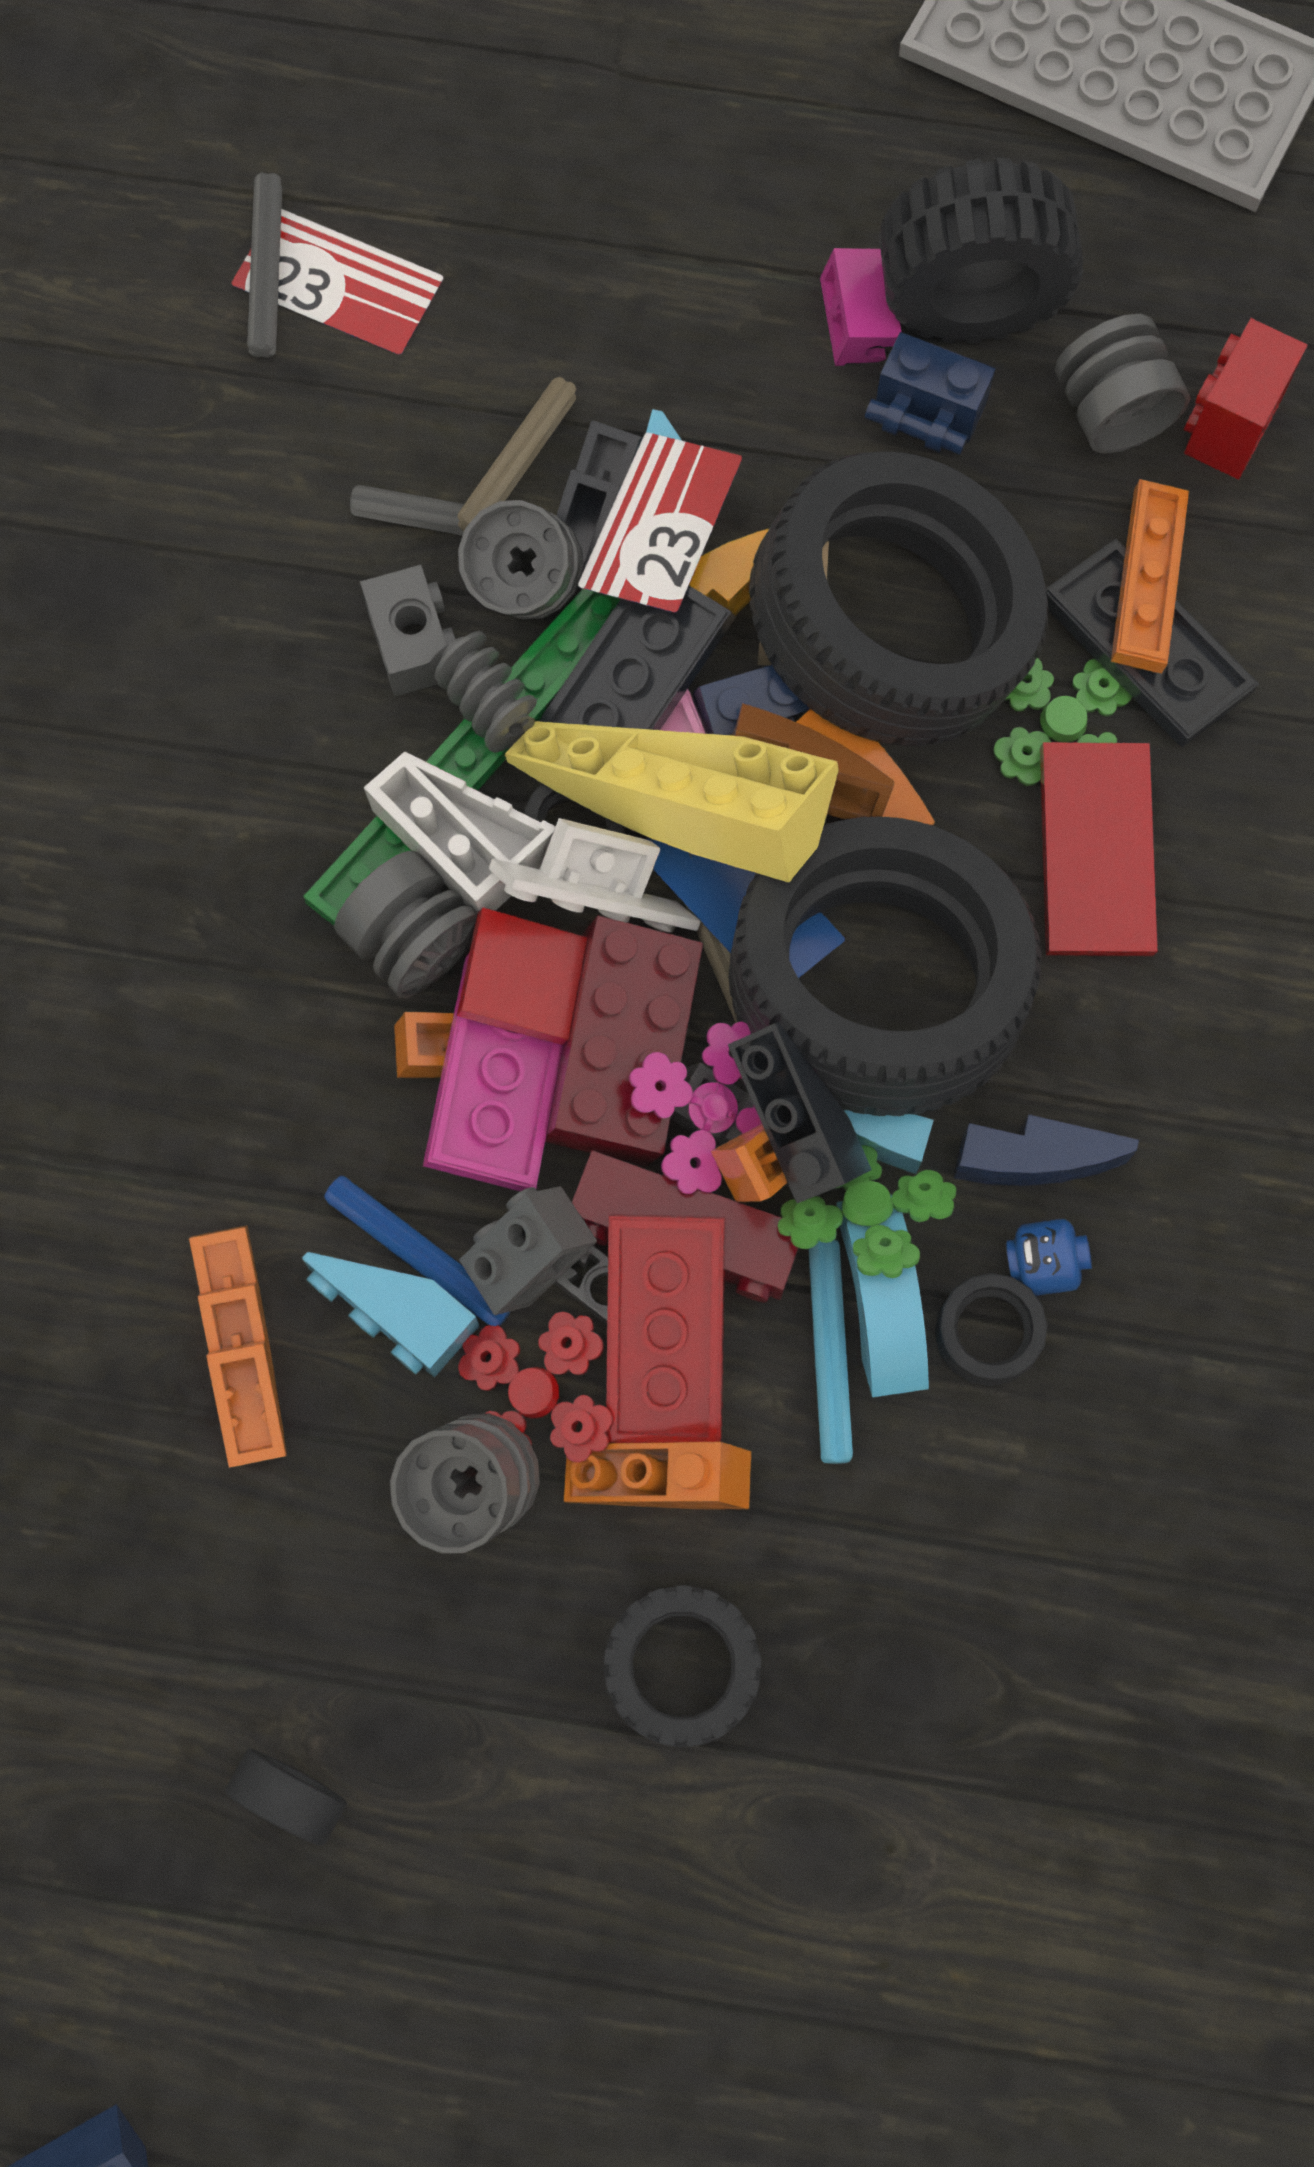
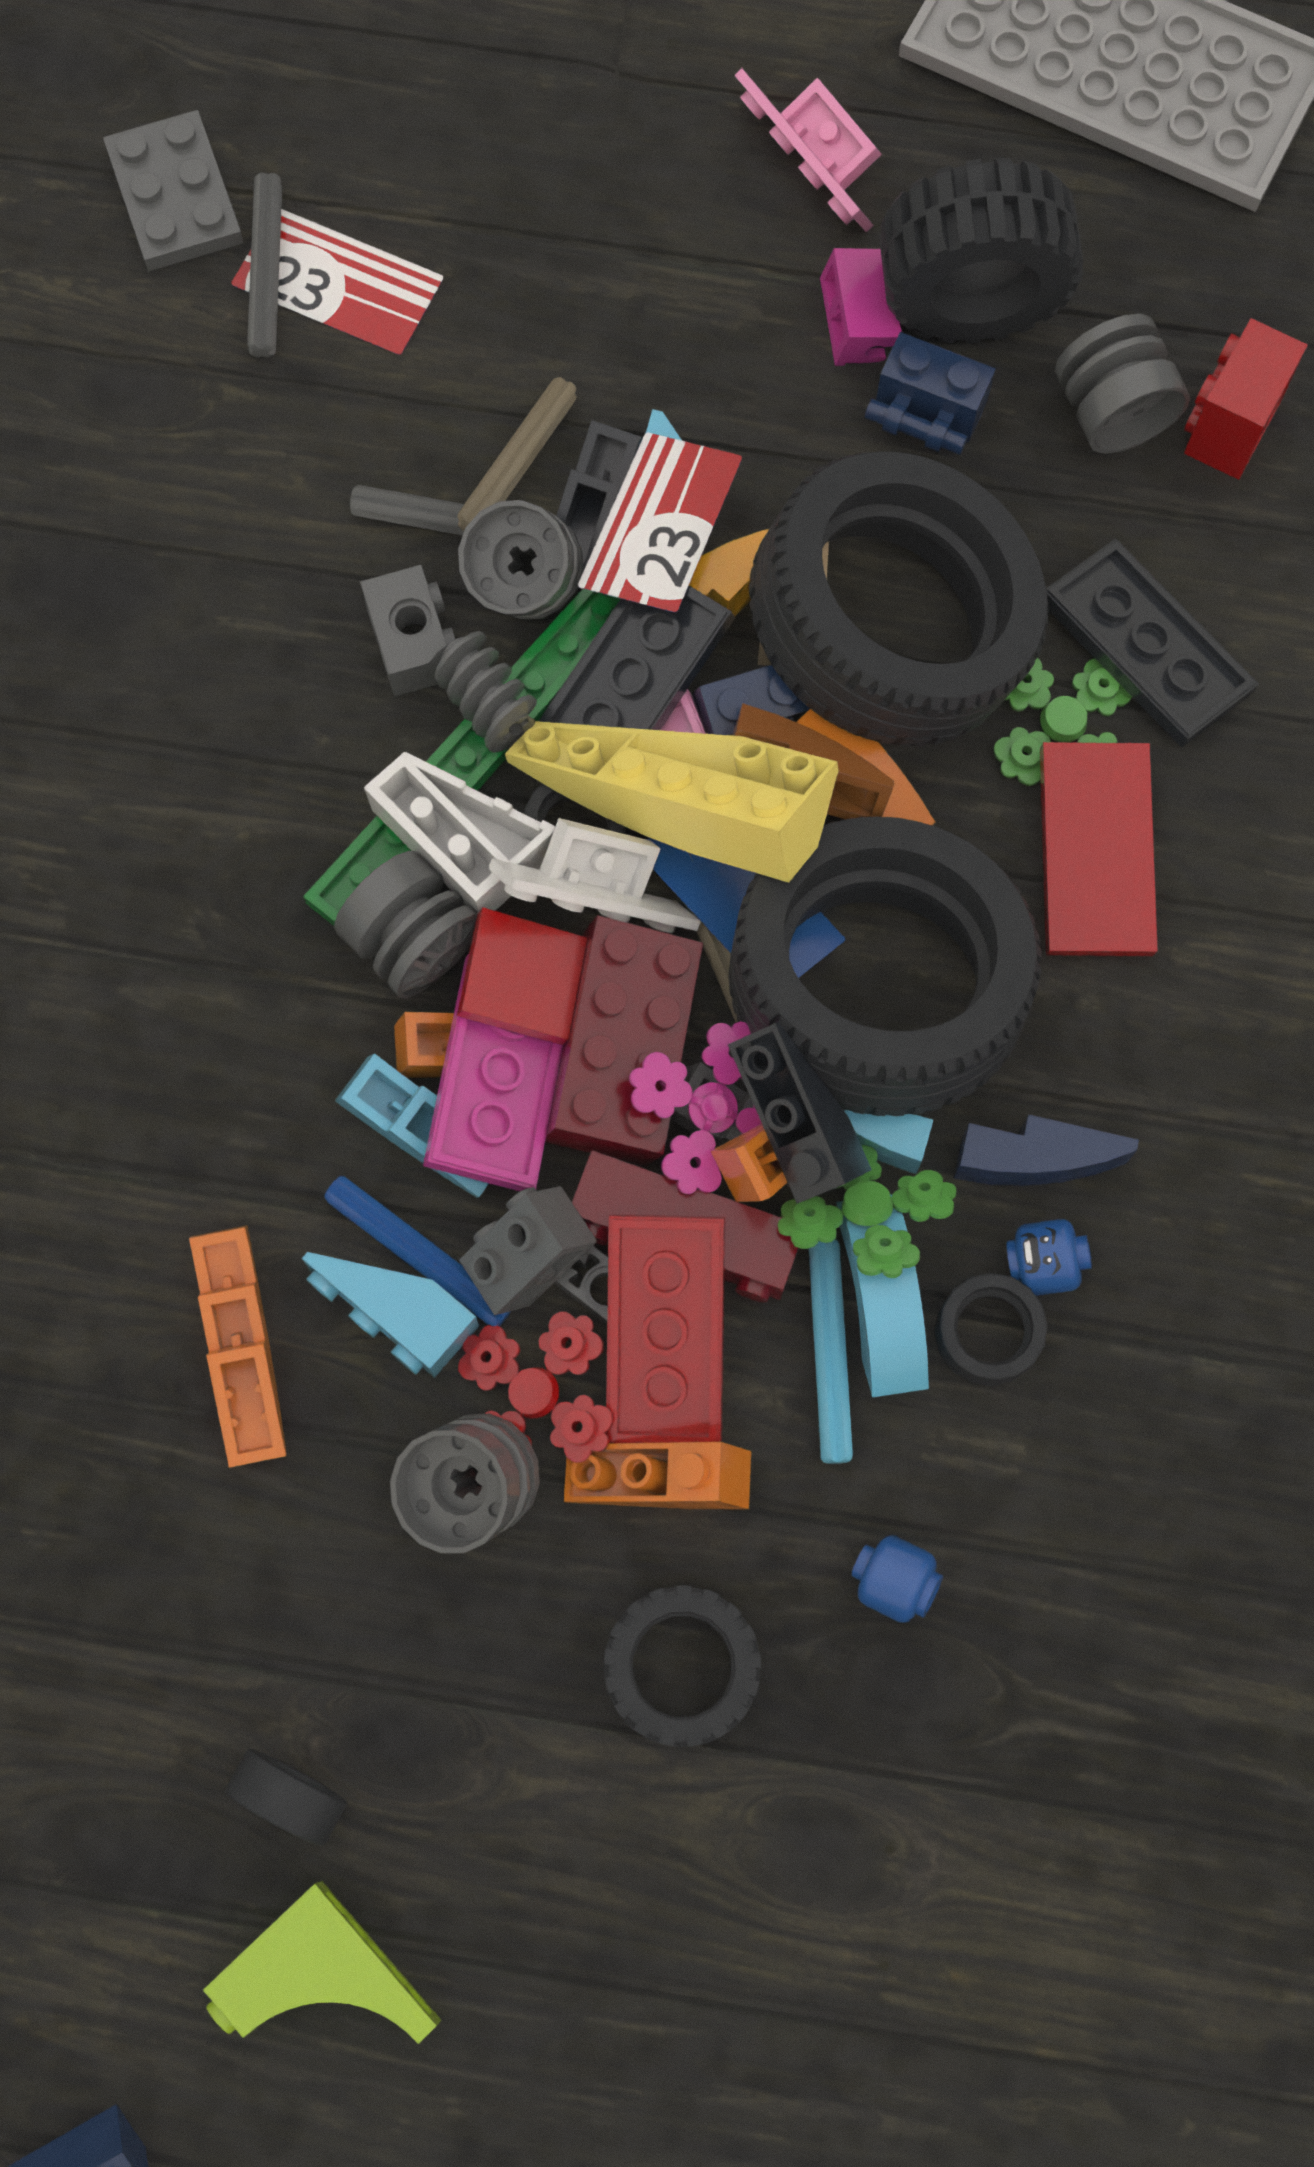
orange tile [1111,479,1189,674] -> none
none -> dark grey plate [103,110,244,272]
none -> lime arch [203,1881,441,2044]
none -> medium azure slope [335,1053,489,1198]
none -> bright pink bracket [735,69,882,232]
none -> blue head [851,1535,943,1623]

